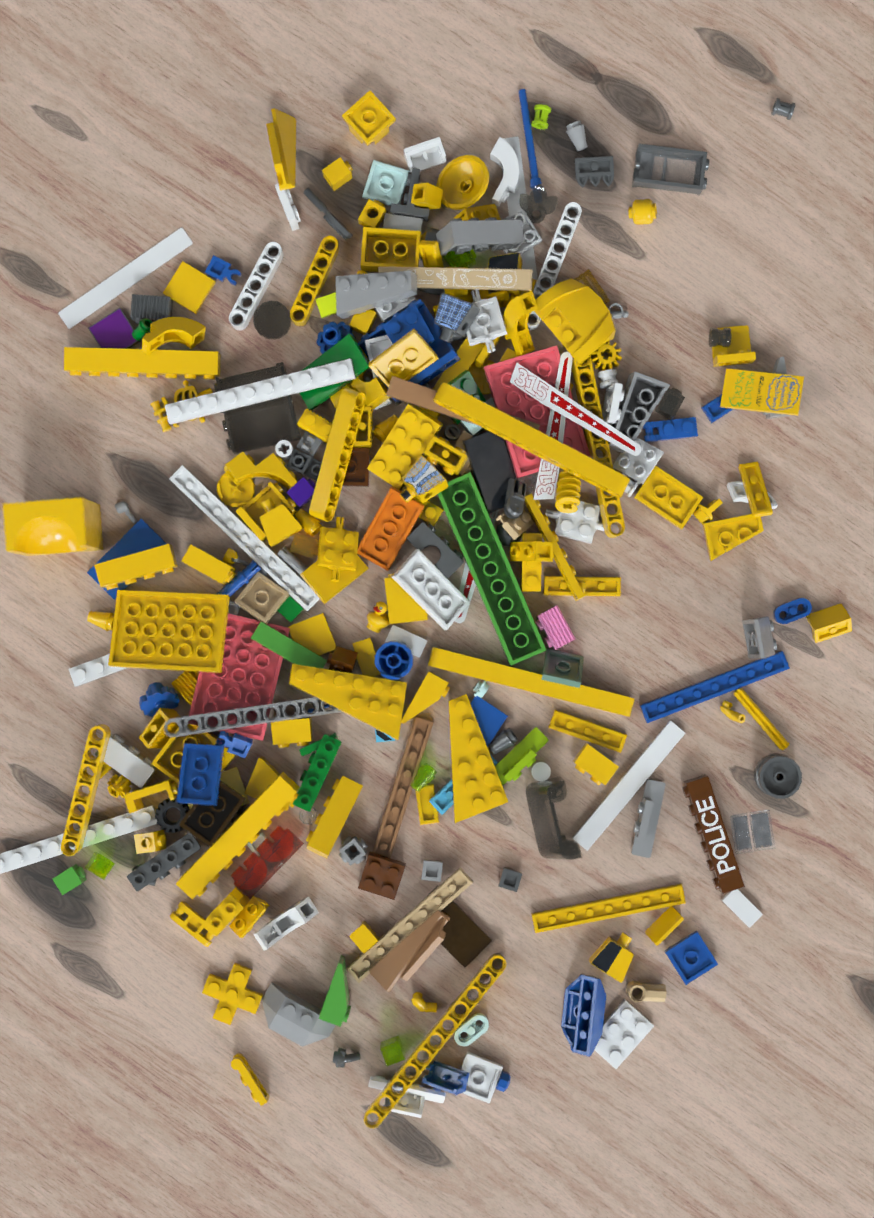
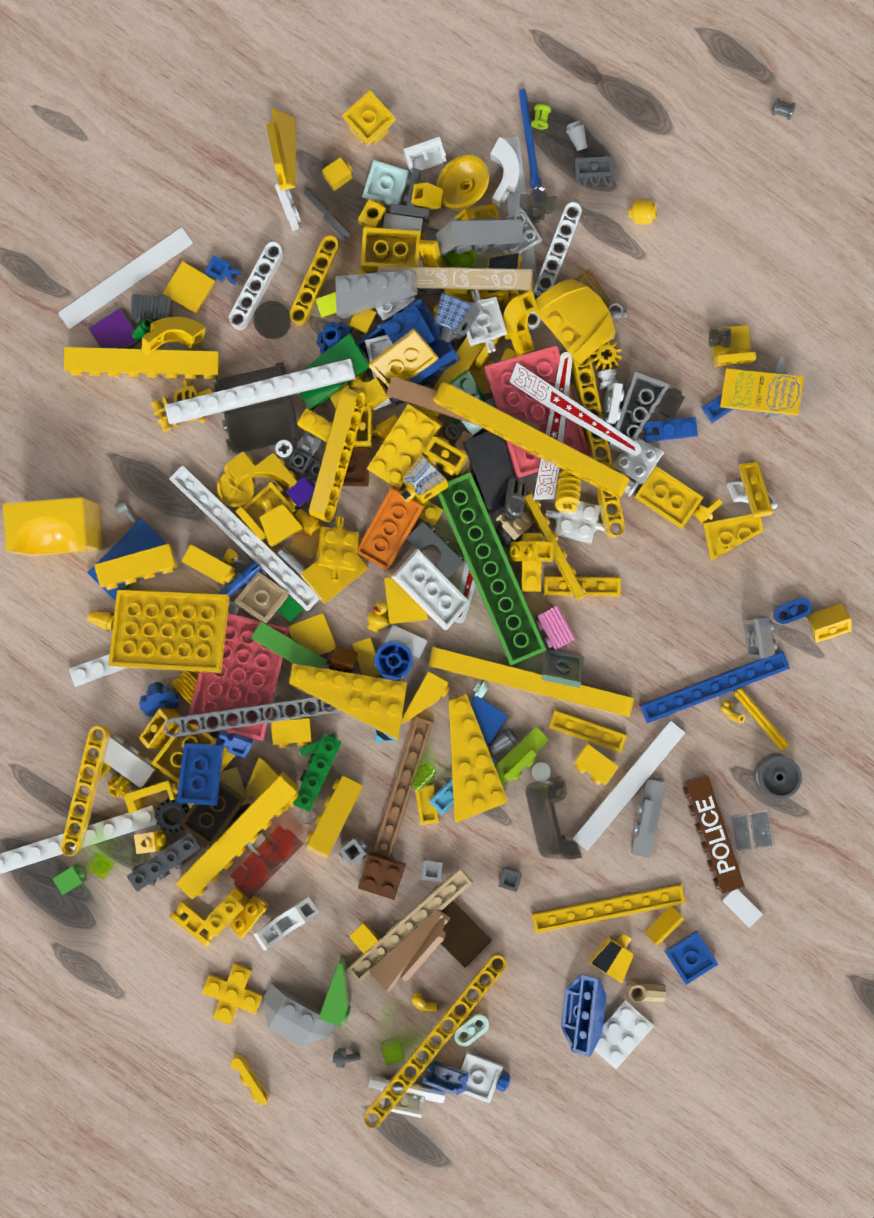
door [632,144,710,195] -> none

